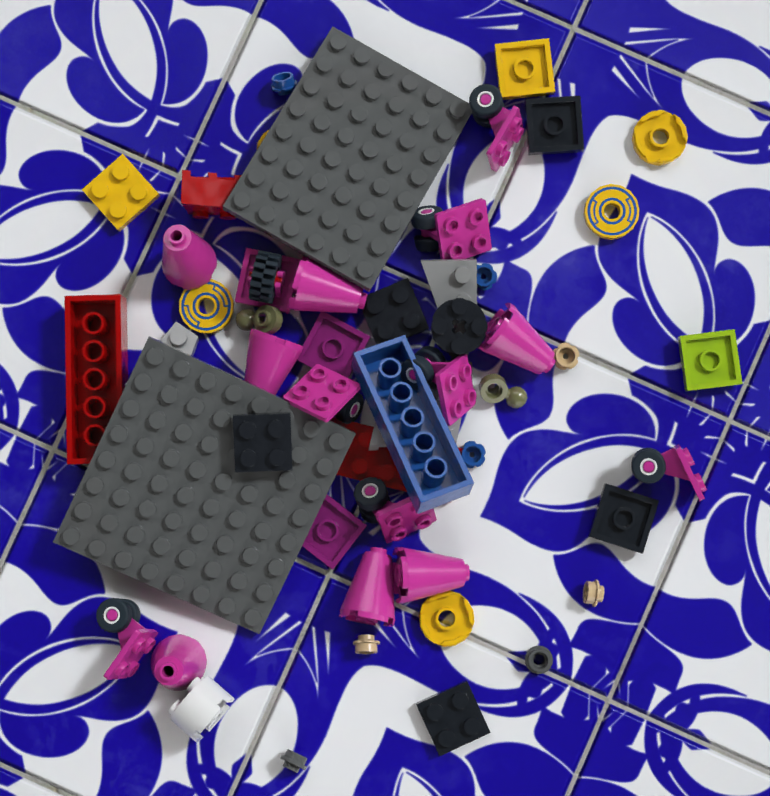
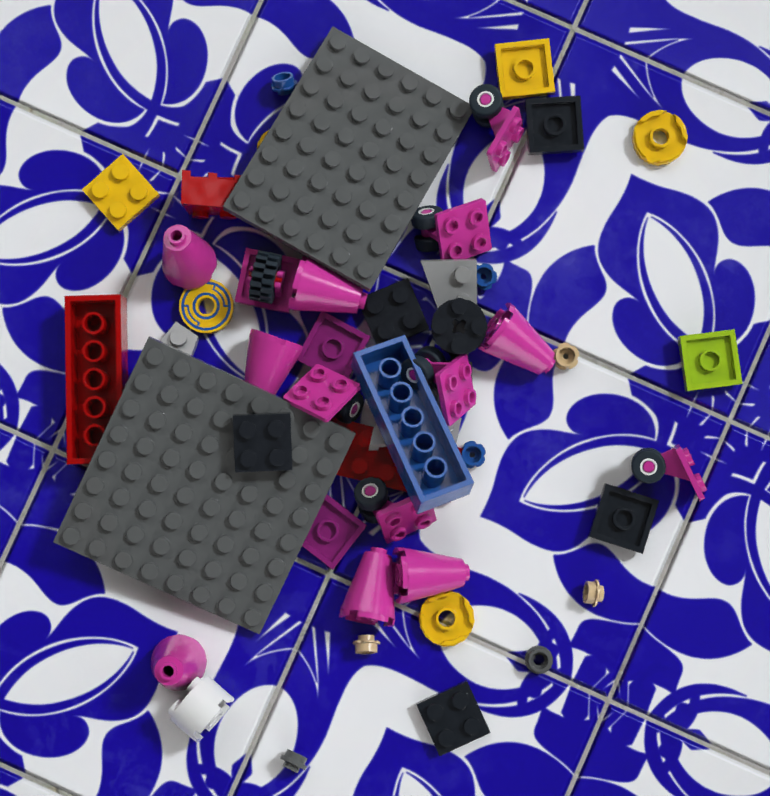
dark pink plate [96,598,158,680] -> none
olive plate [236,305,283,334] -> none
olive plate [479,374,527,408] -> none
yellow tile [583,184,640,240] -> none

